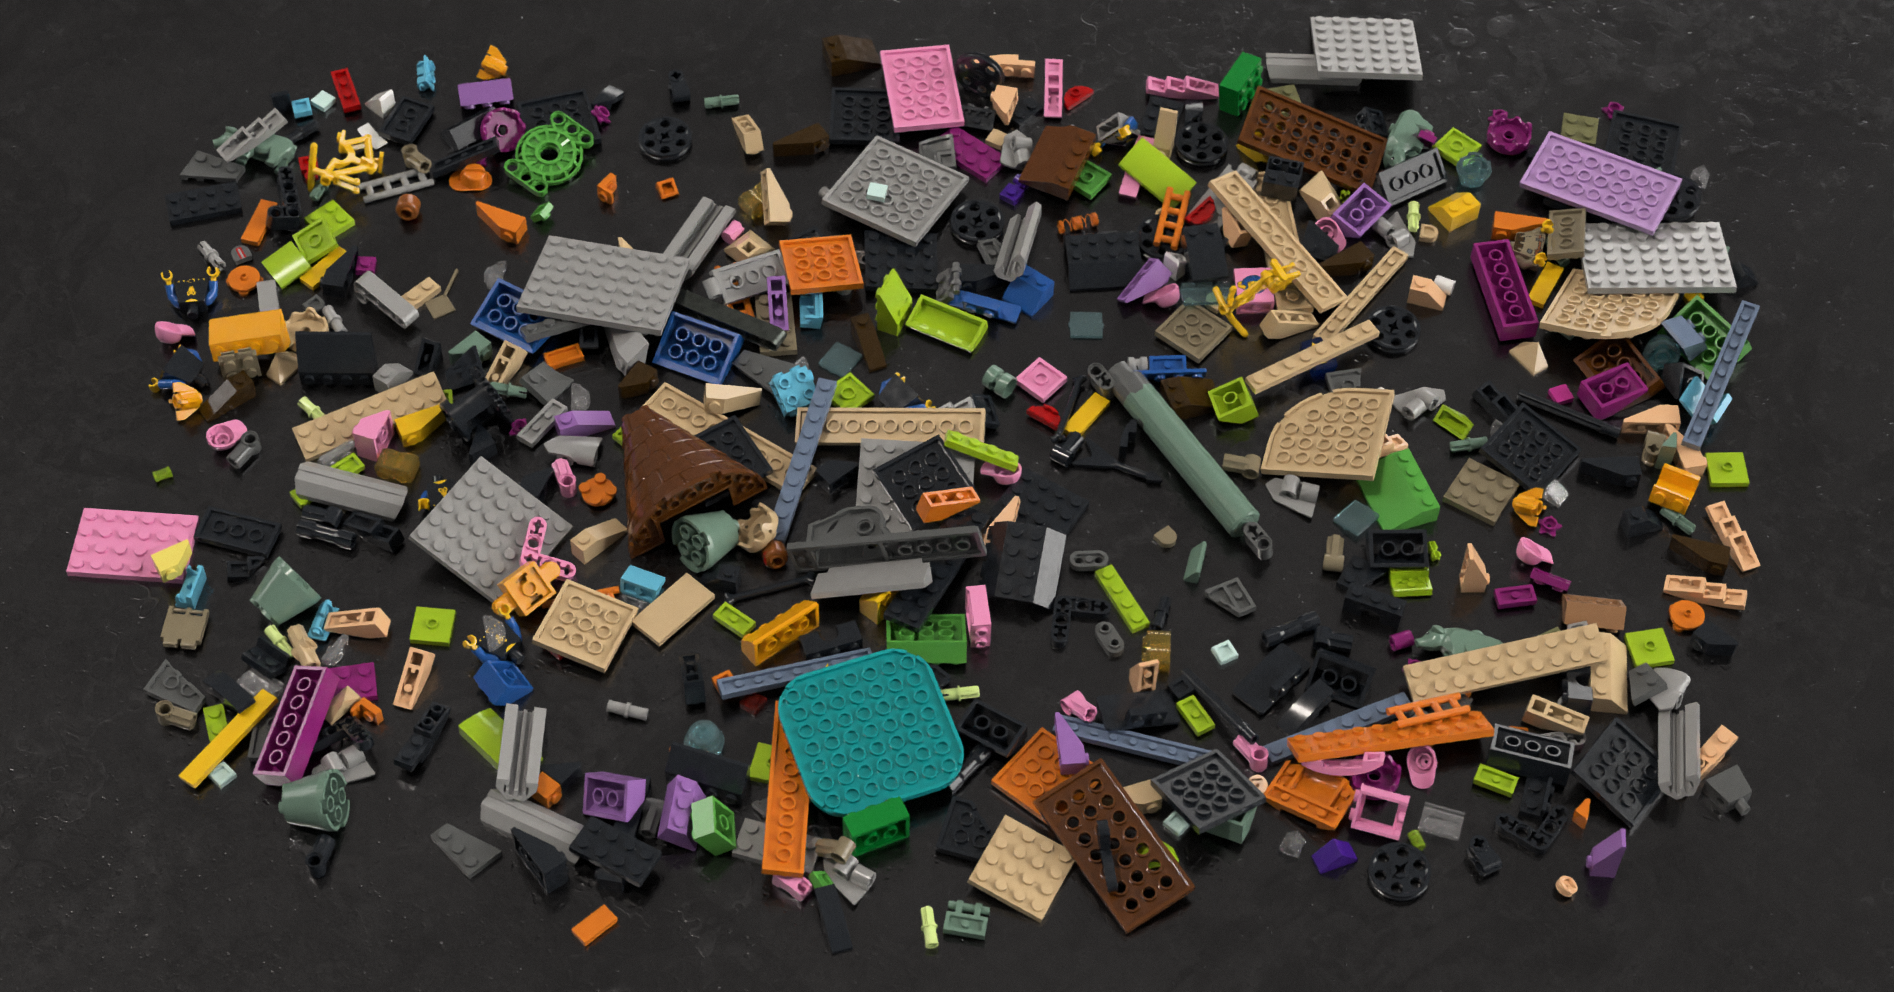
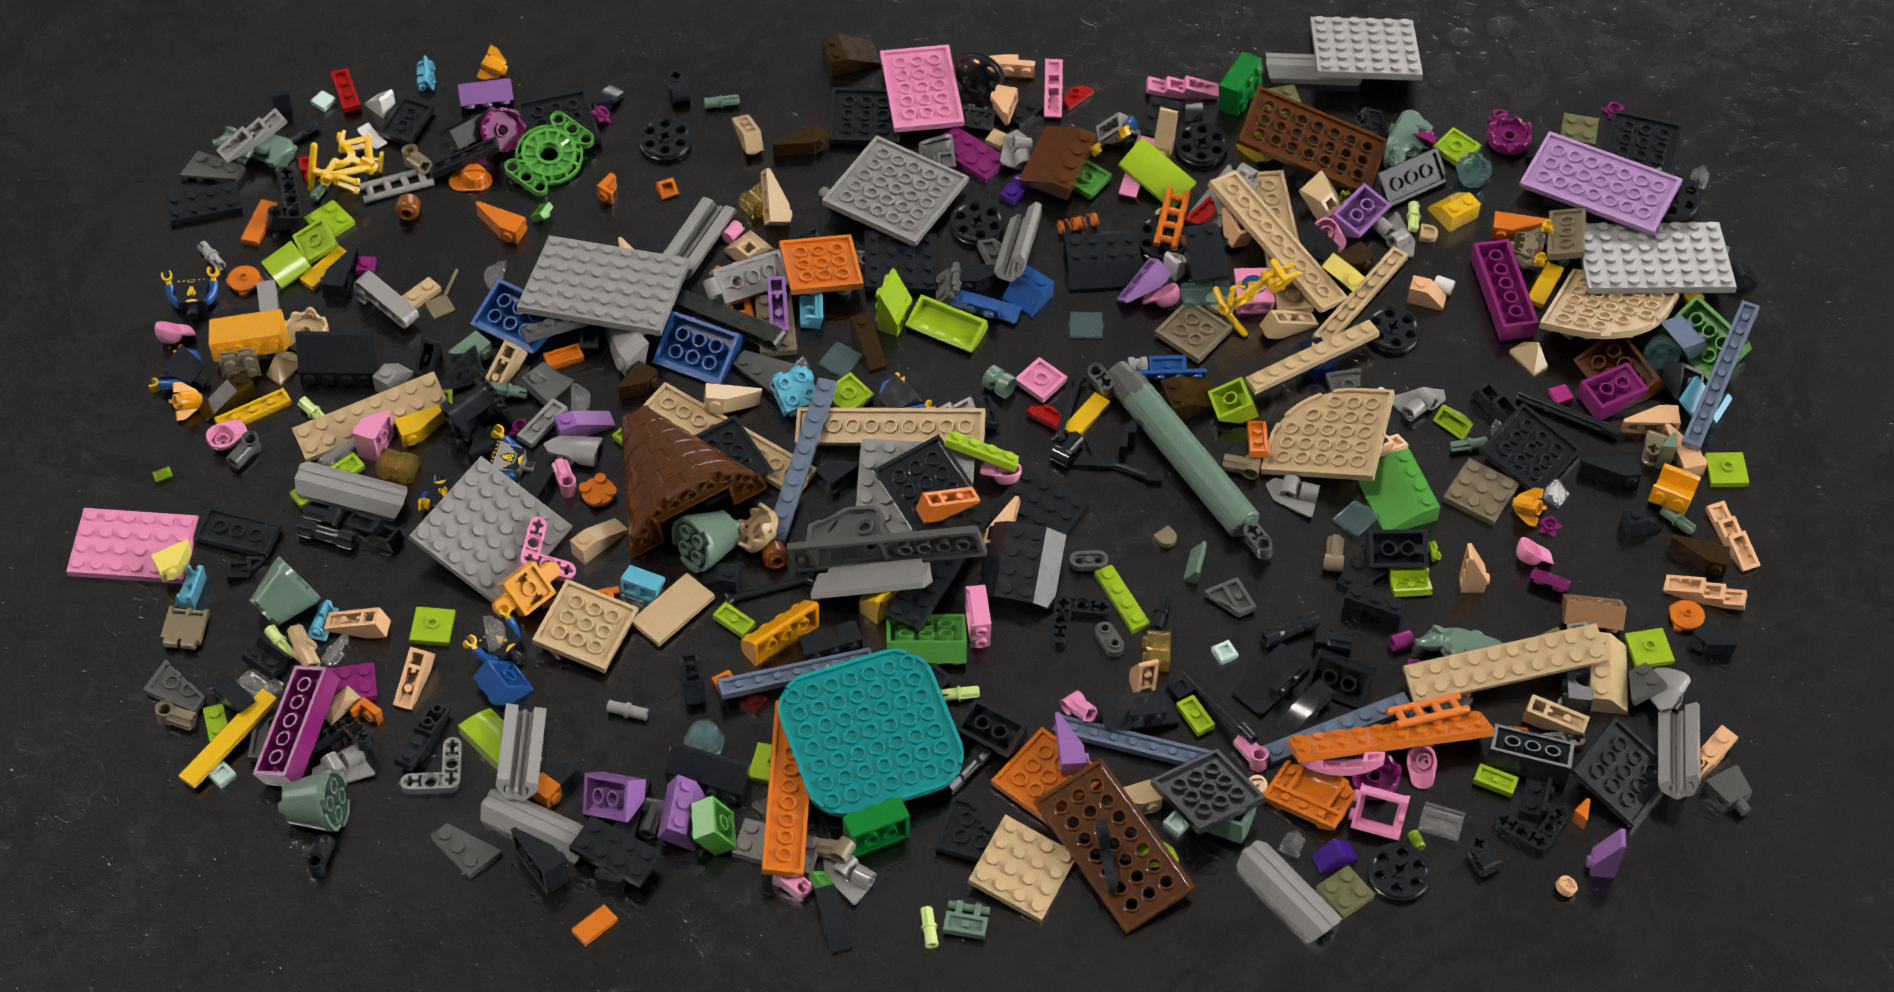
dark grey tile [231,245,253,266] -> none
medium azure plate [291,97,313,118] -> none
dark grey tile [302,294,325,315] -> none
light grey pin [322,305,348,332] -> none
light aqua tile [866,182,888,202] -> none
black slope [1261,155,1304,203] -> none
magenta plate [1493,584,1537,609] -> none
none -> yellow tile [214,388,292,425]
none -> light grey beam [400,737,463,794]
none -> torso [490,424,535,481]
none -> light grey piece [1236,840,1342,943]
none -> orange tile [1247,421,1269,458]
none -> olive plate [1316,865,1375,920]
none -> light yellow slope [1321,253,1365,292]

